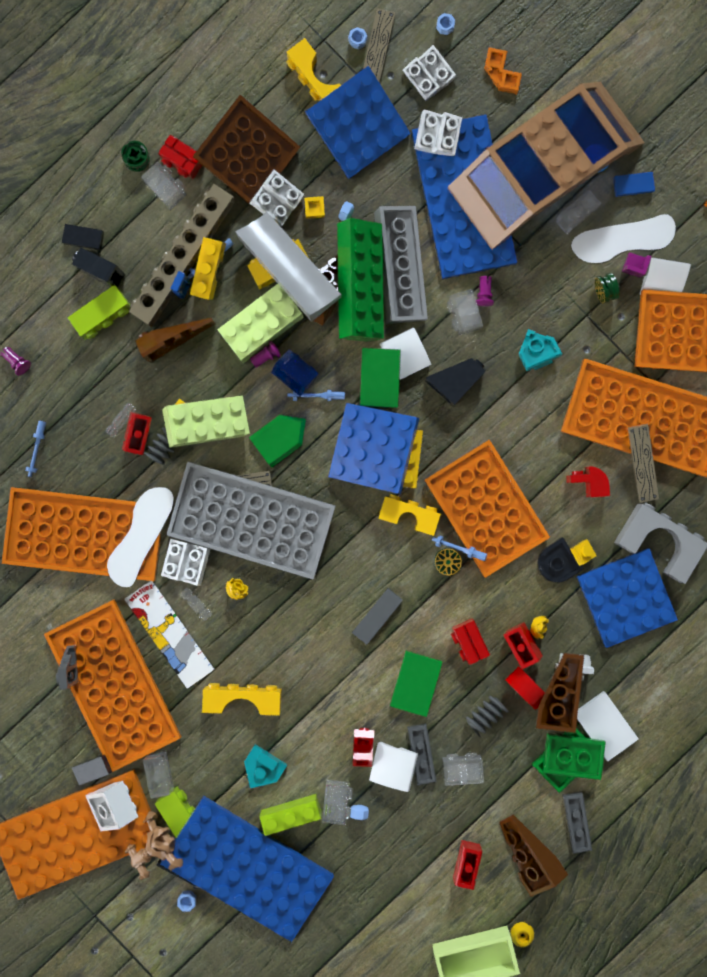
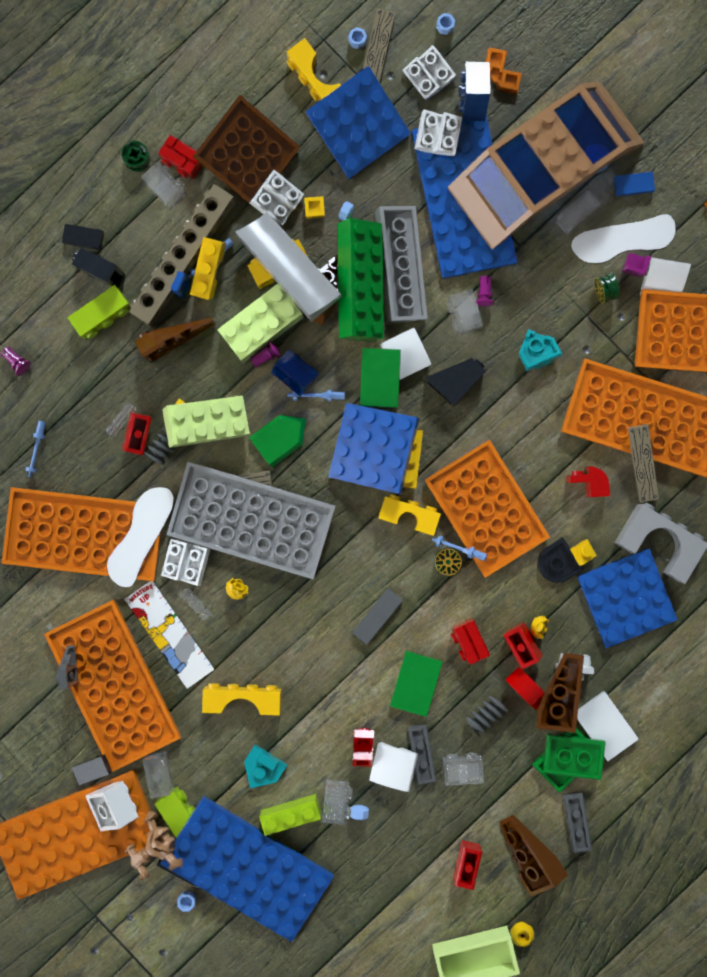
none -> dark blue brick [458,62,490,121]

